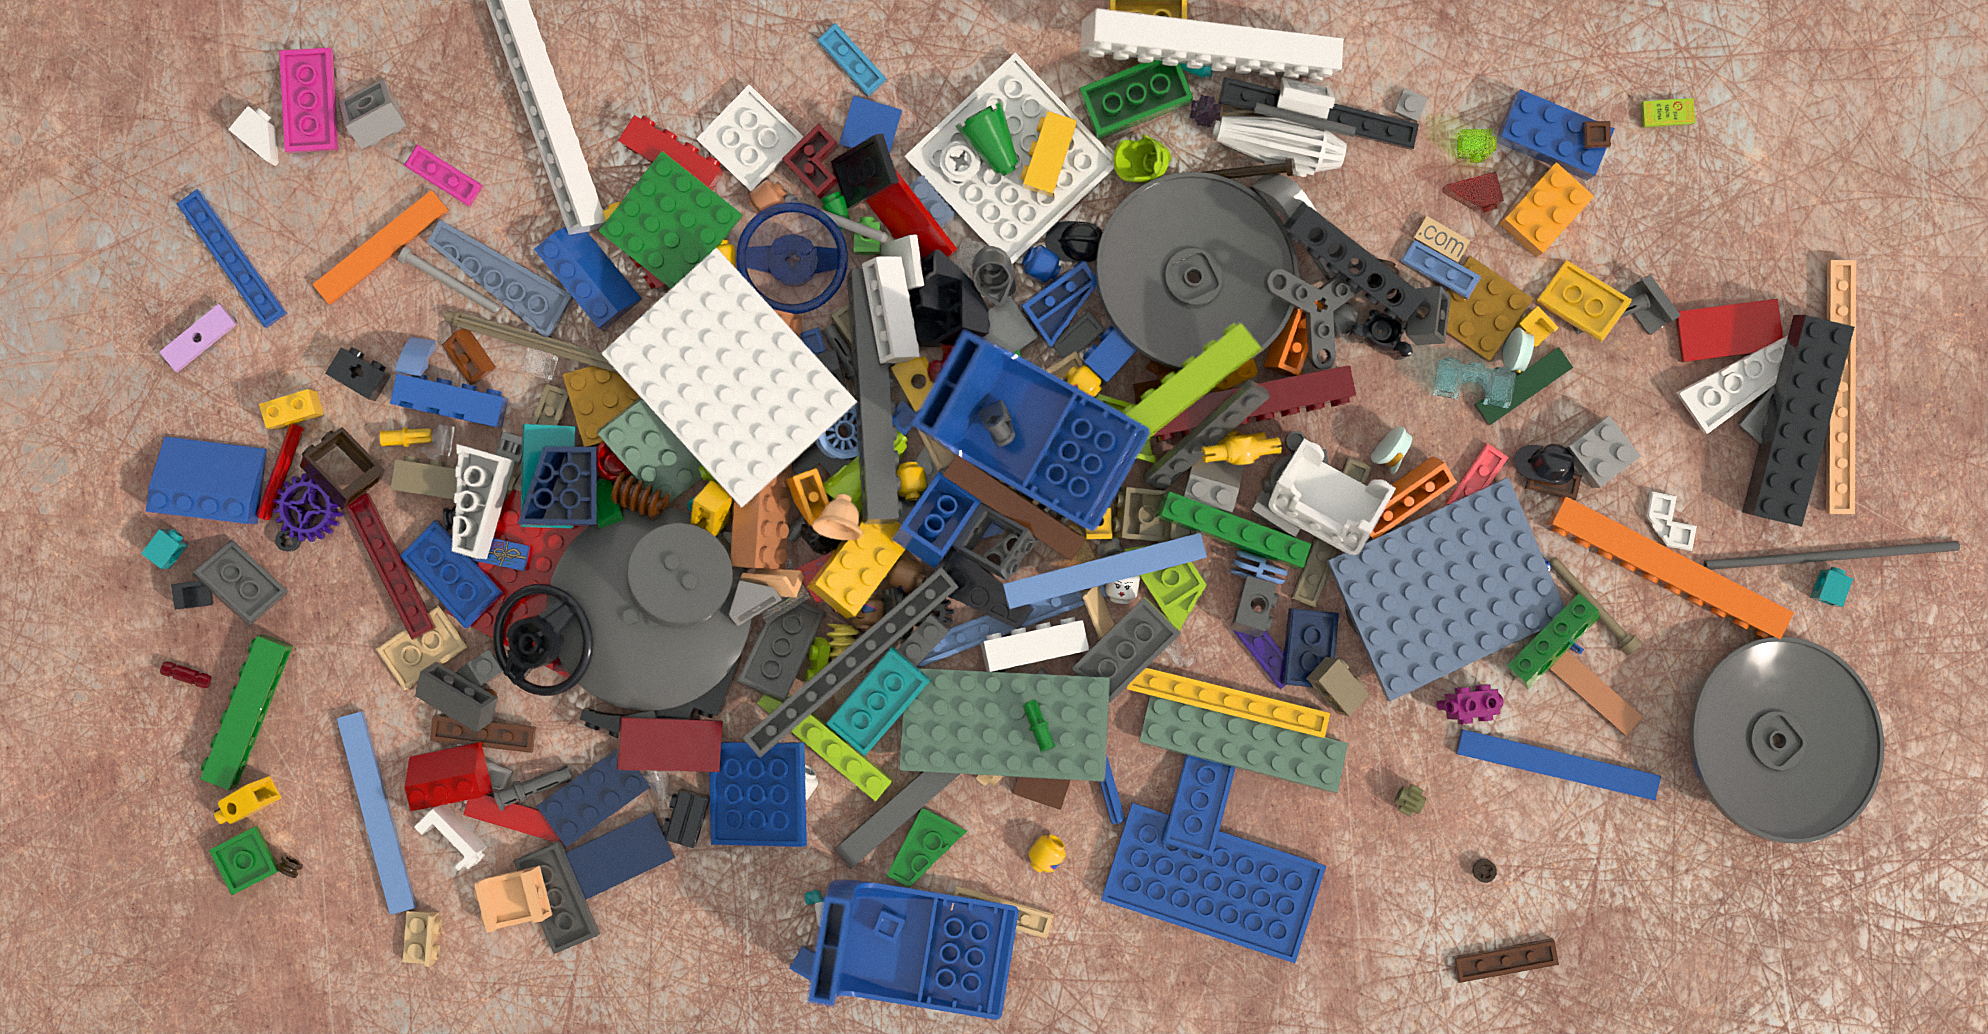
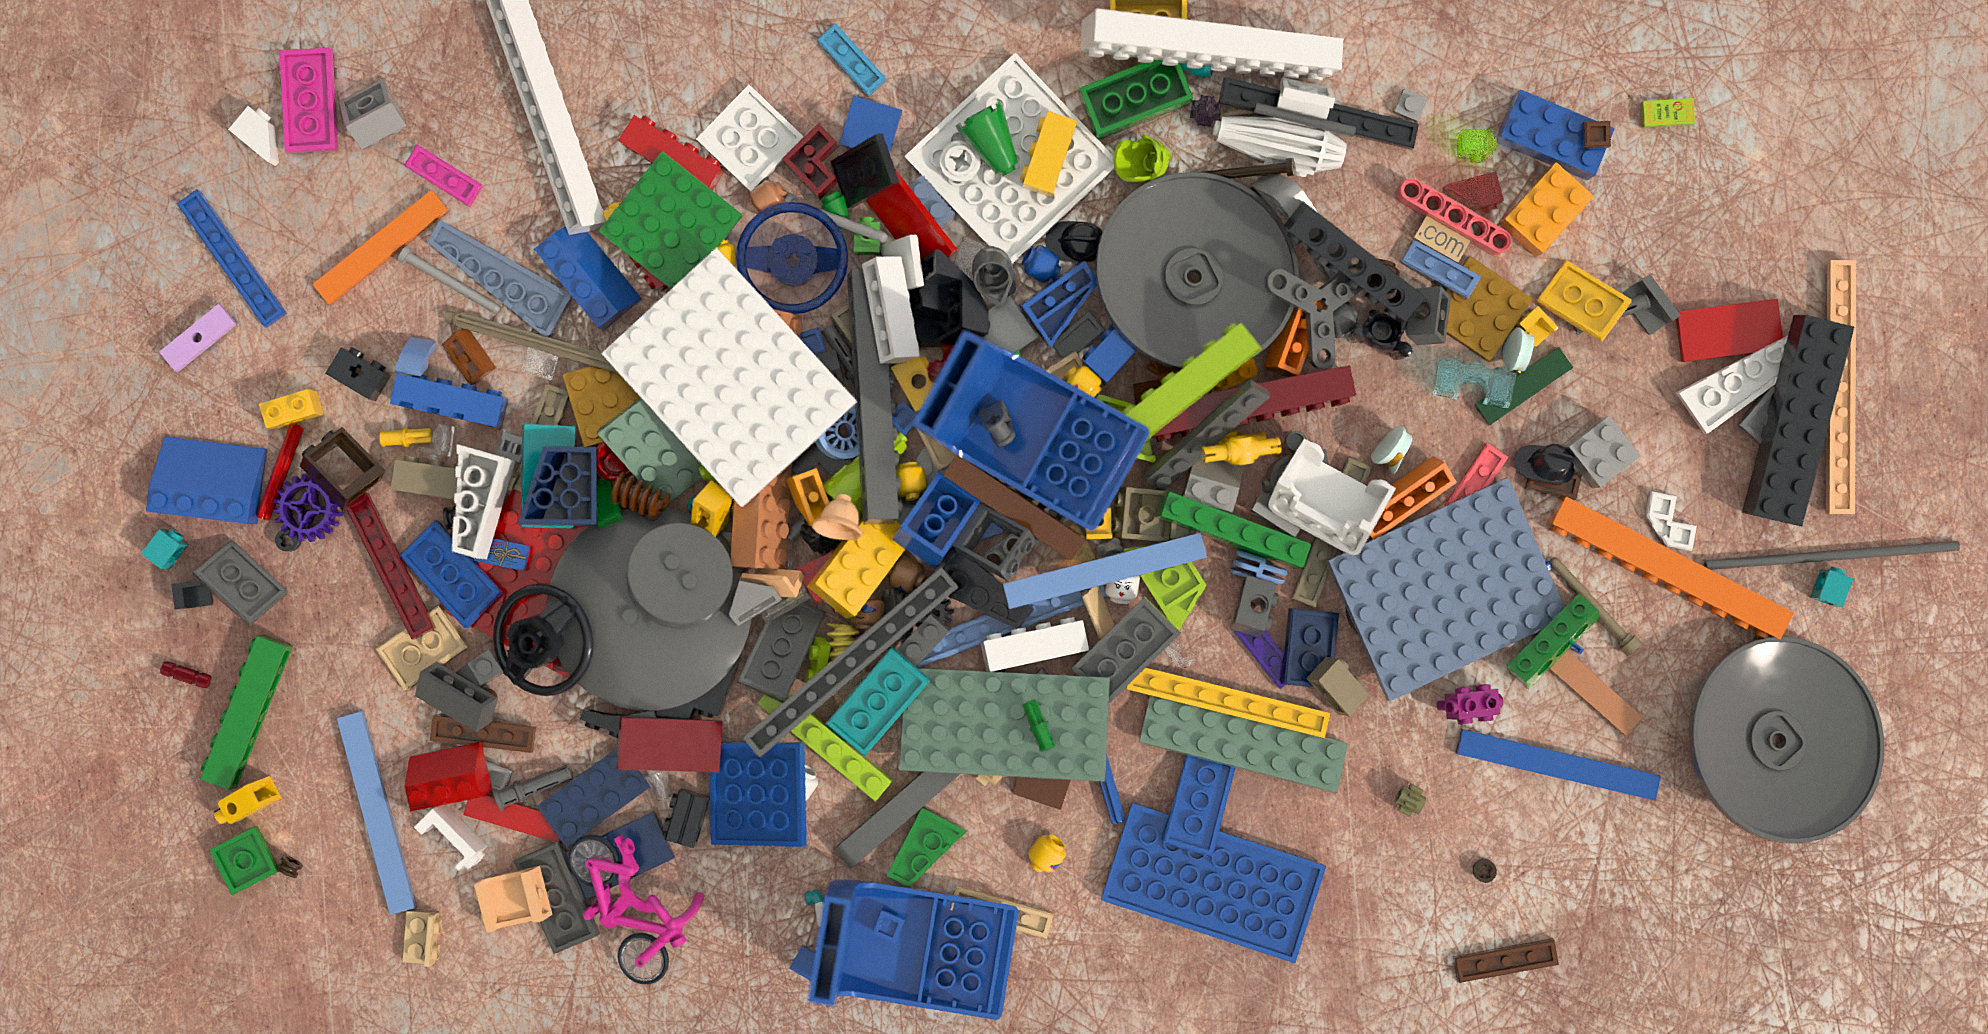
none -> piece [568,834,704,985]
none -> coral beam [1396,178,1512,255]

